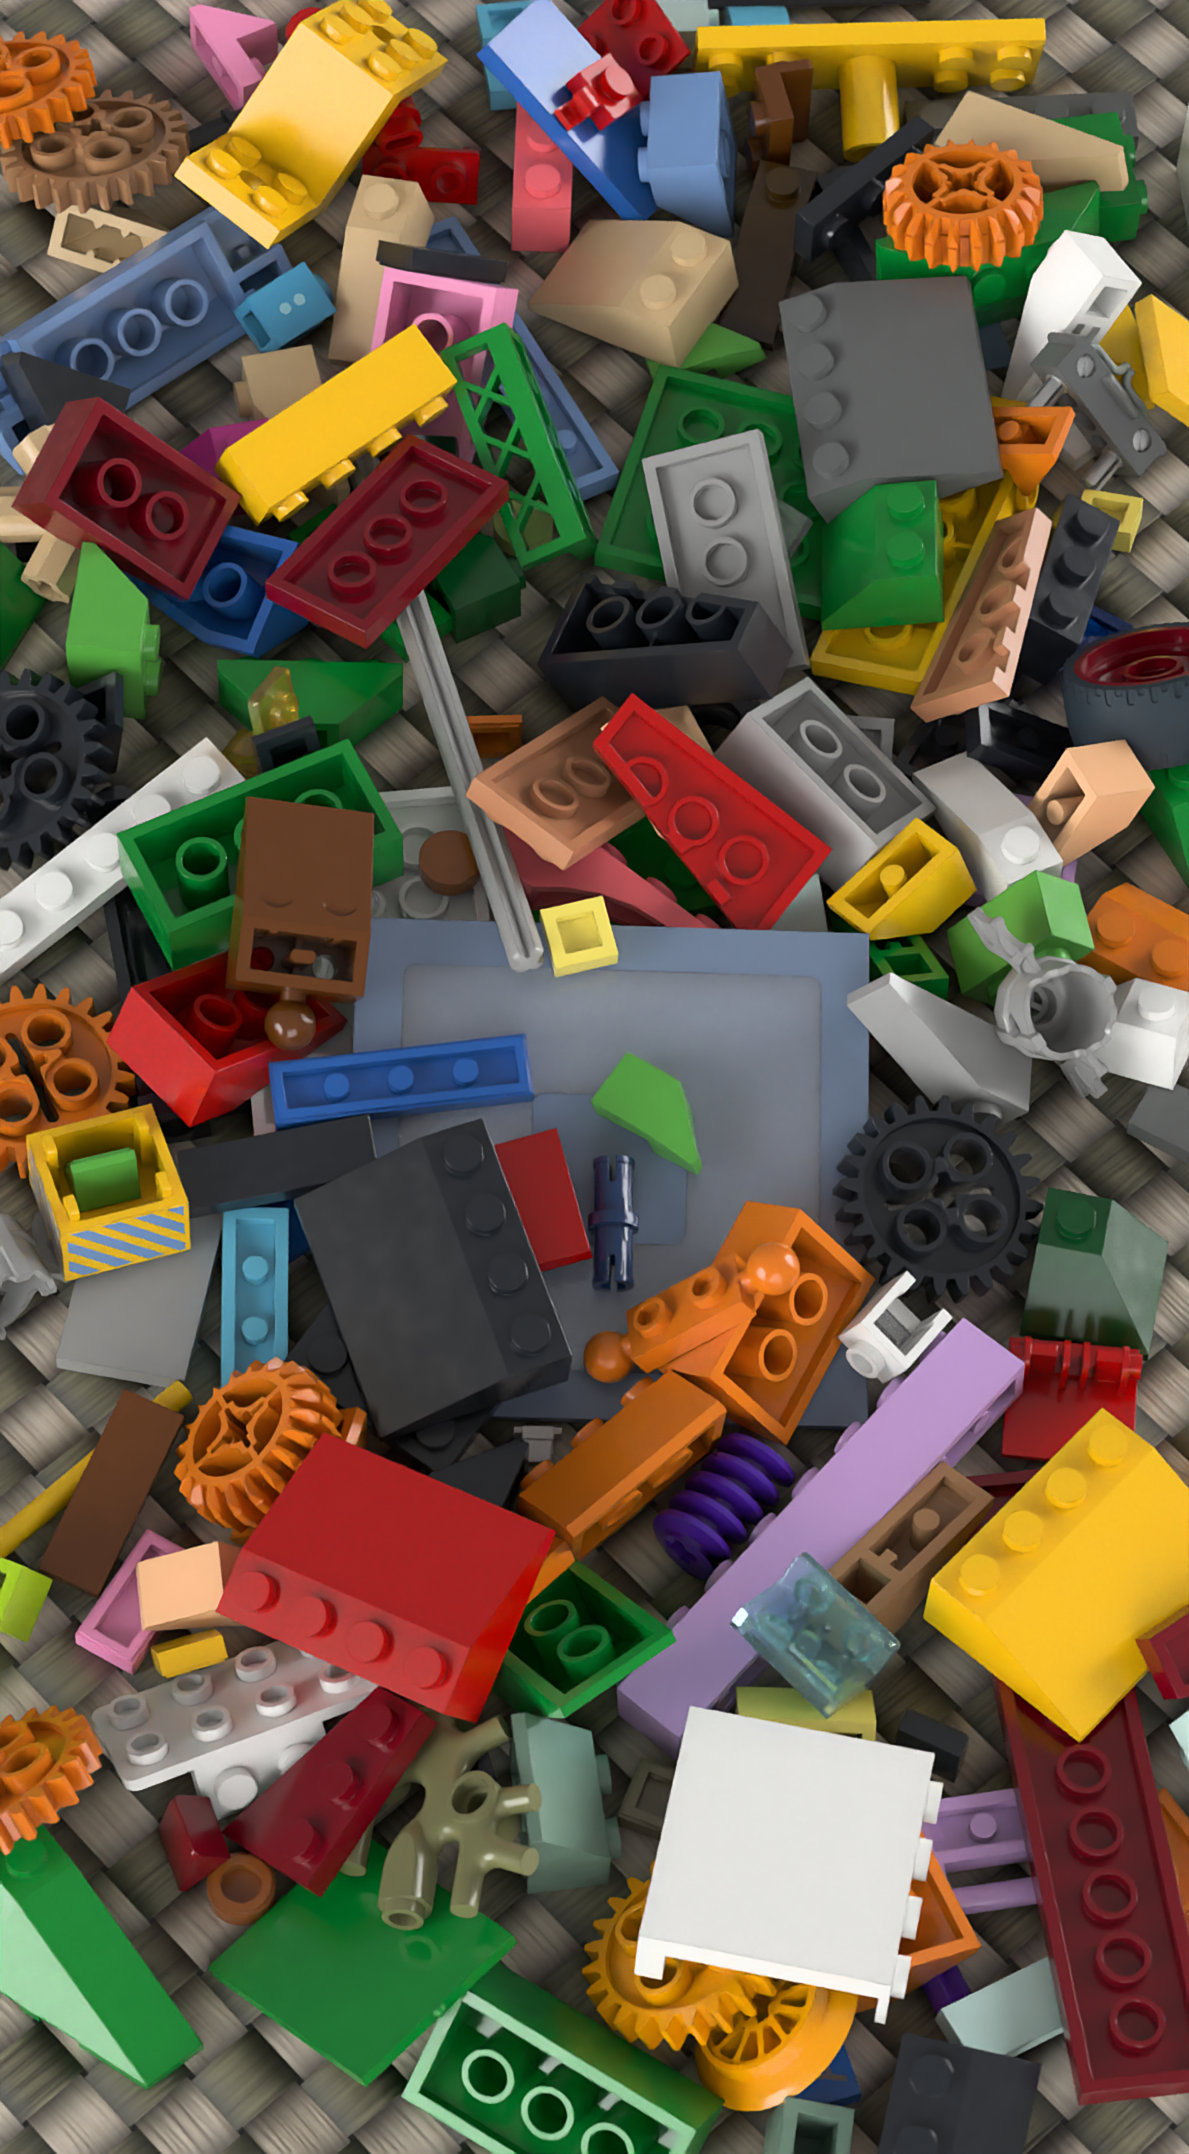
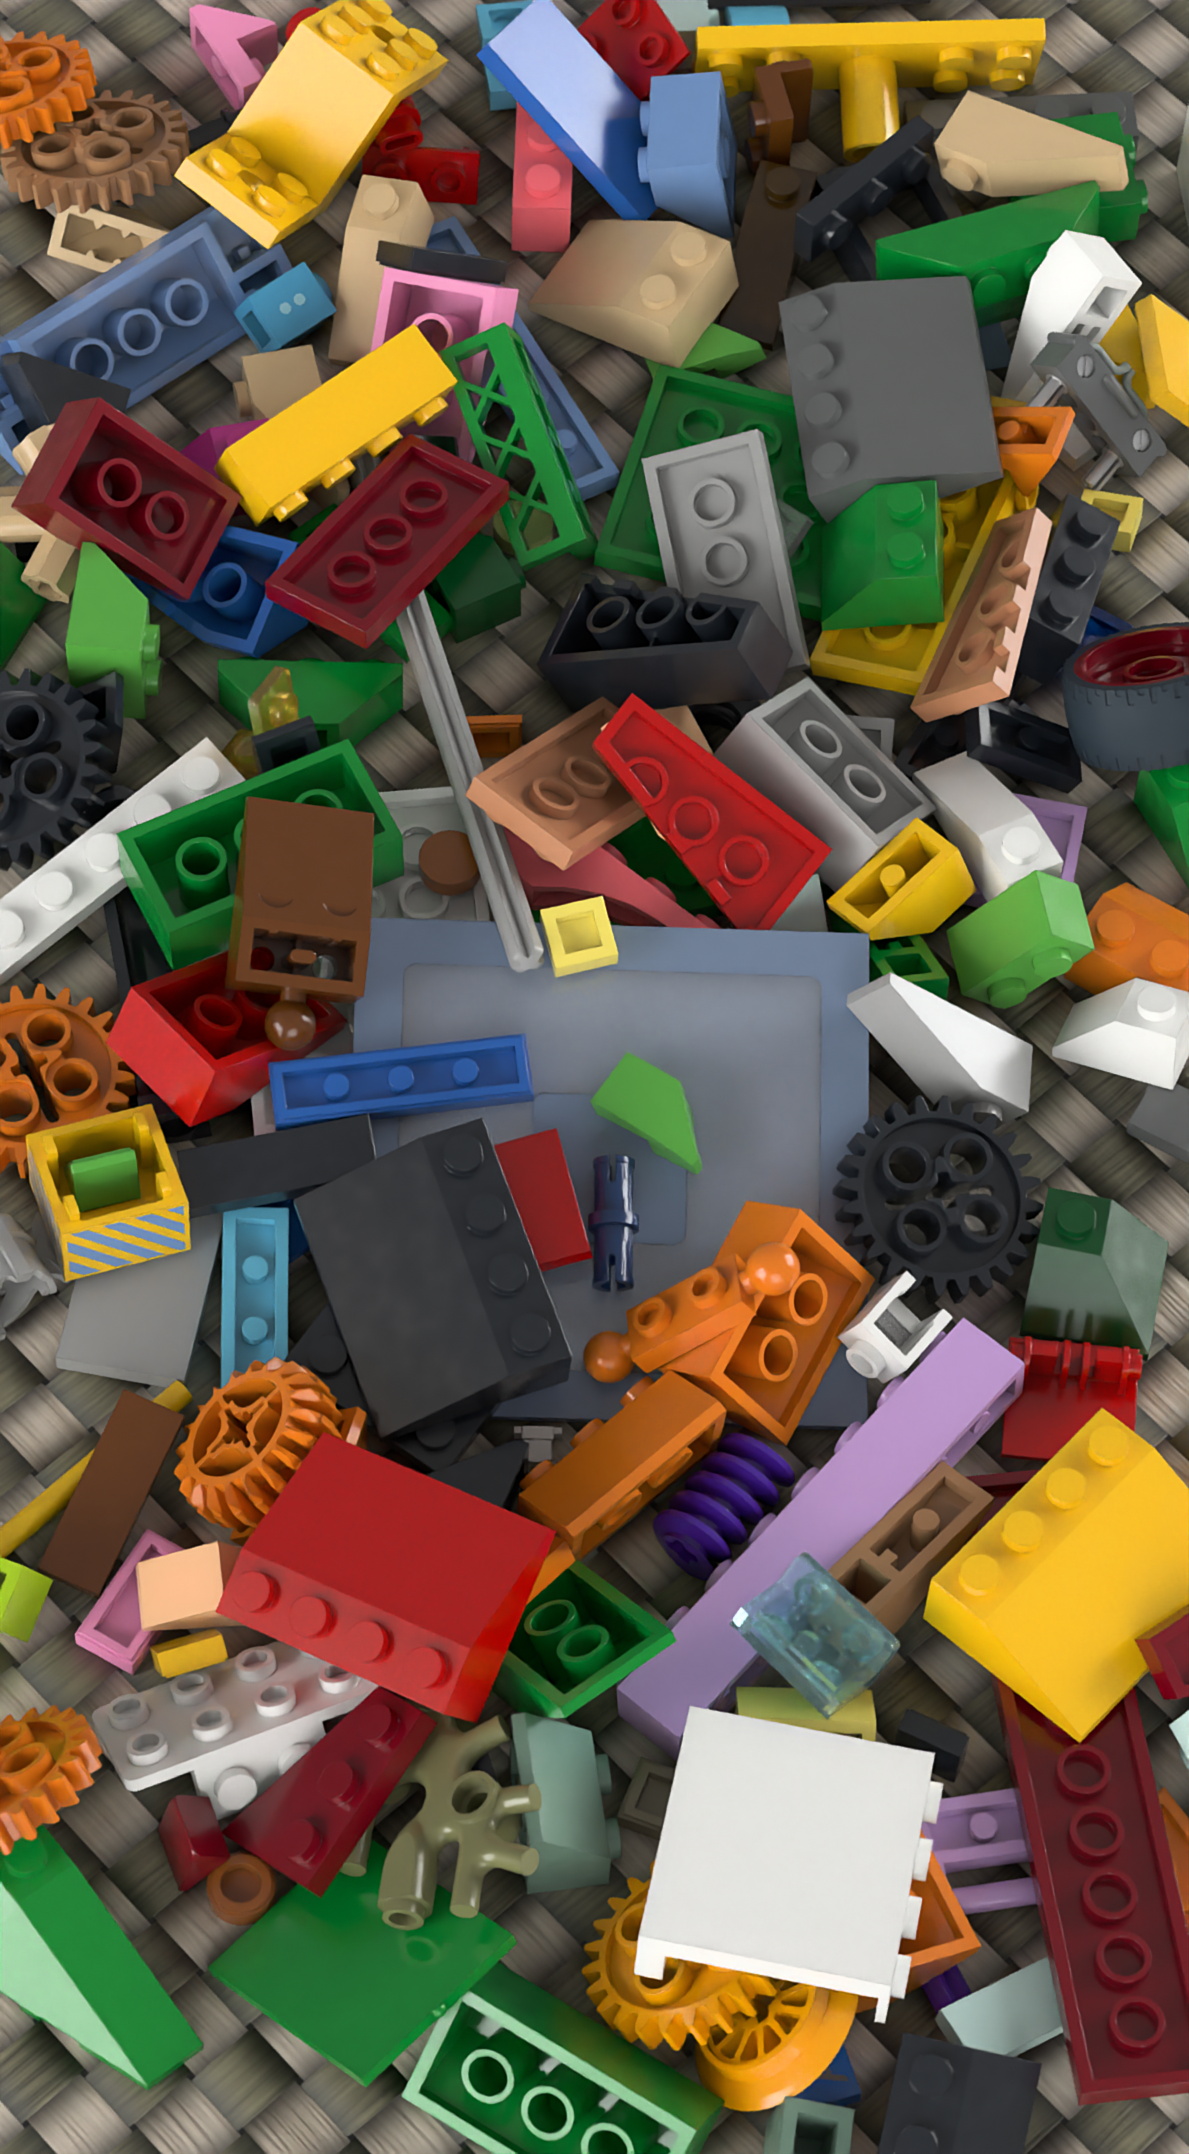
red plate [554,53,644,131] -> none
orange gear [883,138,1043,273] -> none
light grey helmet [967,907,1118,1100] -> none
light nougat slope [1027,739,1155,868] -> none

